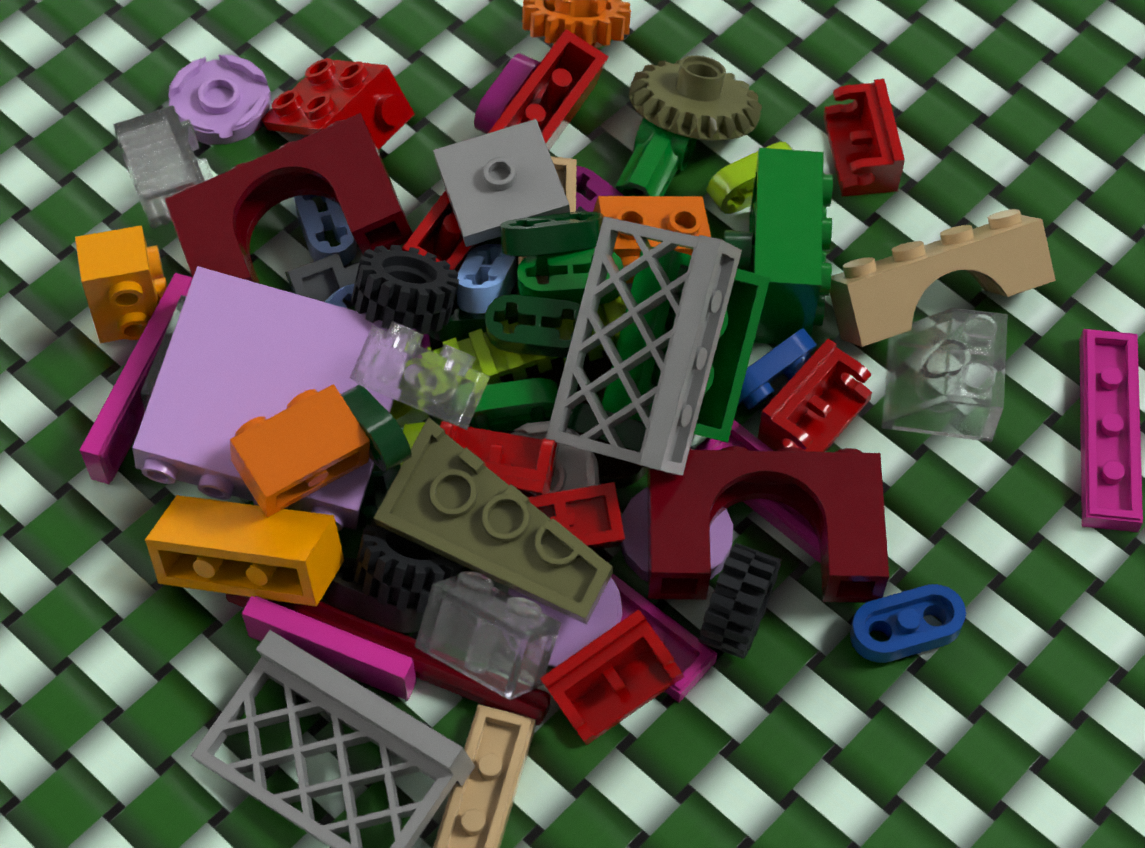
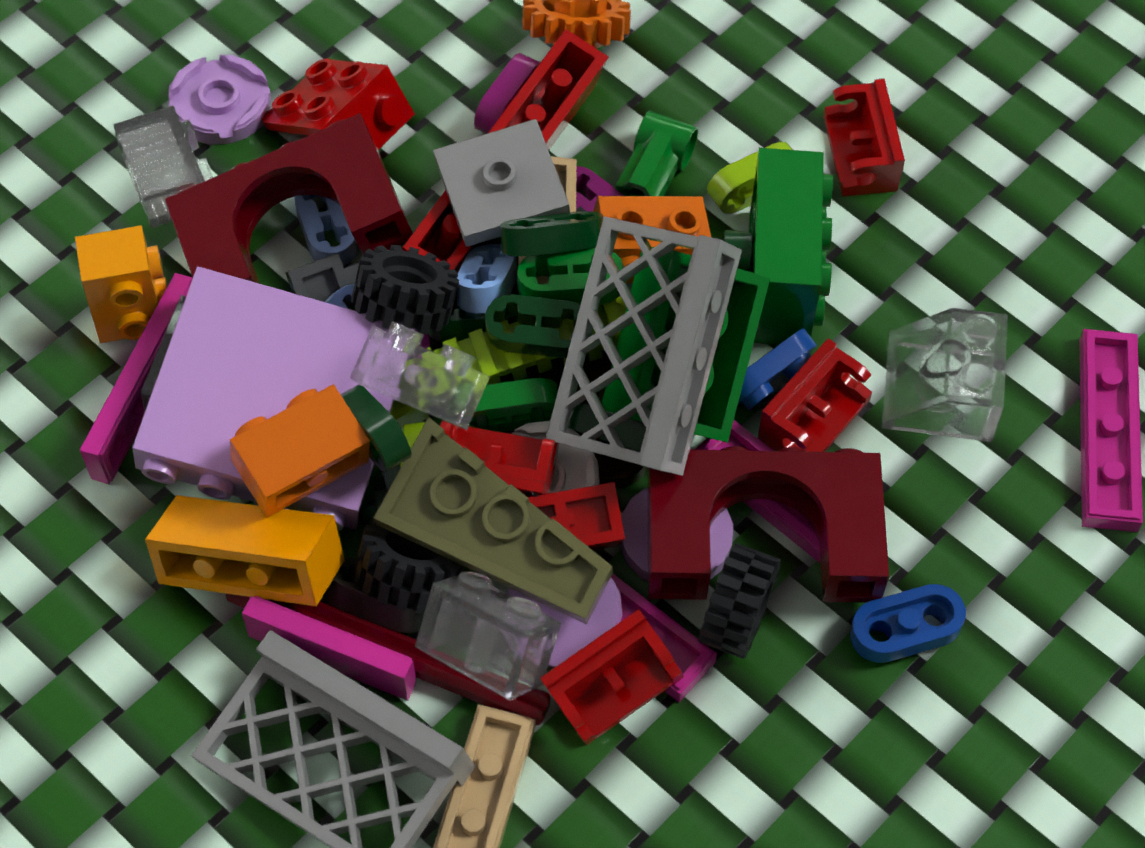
olive gear [629,55,762,140] -> none
tan arch [830,209,1056,347] -> none

